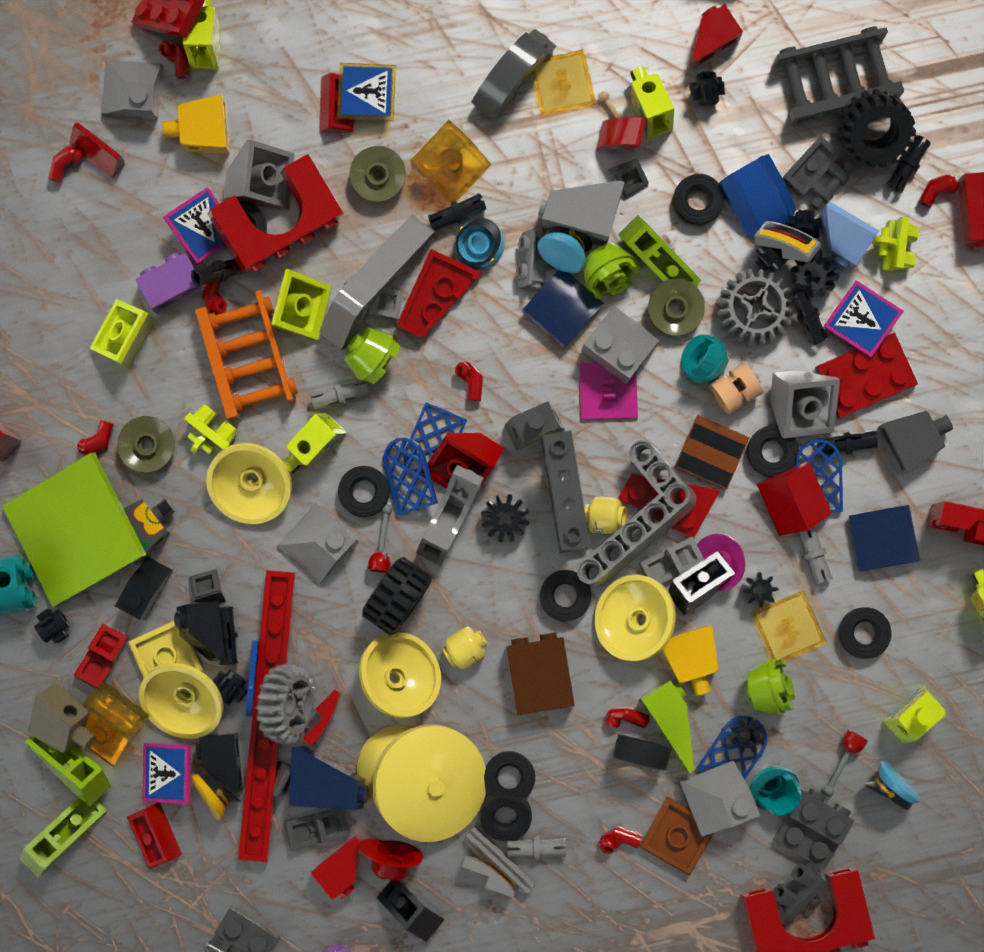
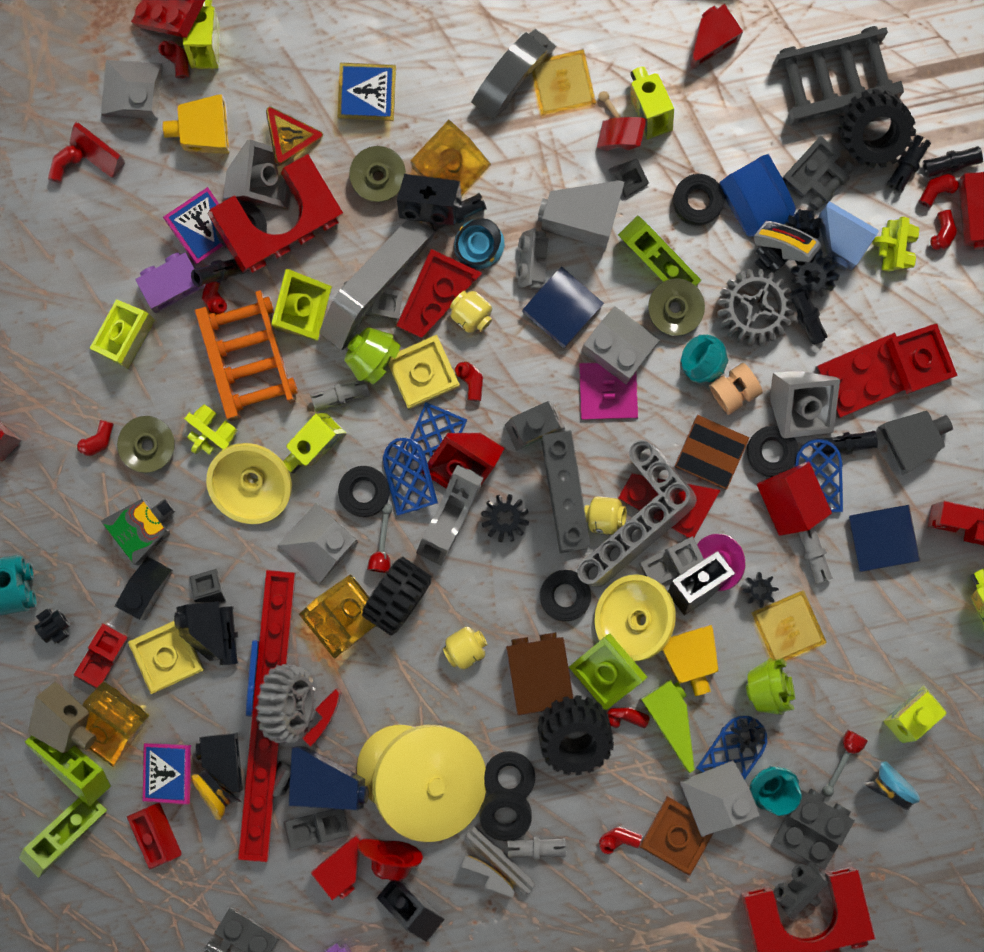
lime tile [2,453,147,607] -> none
light yellow dish [139,663,223,739] -> none
black gear [213,669,248,705] -> none
red slope [319,73,354,133] -> none
light yellow dish [359,632,441,718] -> none
medium azure piece [537,226,593,273] -> none
lime cone [583,243,639,299] -> none
black tyre [613,735,671,770] -> none
black gear [689,71,726,106] -> none
piece [823,280,904,358] -> none
black tyre [839,607,892,659] -> none
none -> piece [266,107,323,165]
none -> clear yellow slope [299,574,377,659]
none -> light yellow tile [388,334,460,410]
none -> black brick [397,174,462,226]
none -> light yellow head [450,291,492,333]
none -> black tyre [537,695,614,775]
none -> lime tile [569,633,647,710]
none -> red tile [886,323,958,394]
none -> black pin [923,146,983,178]
none -> red arm [930,209,957,251]

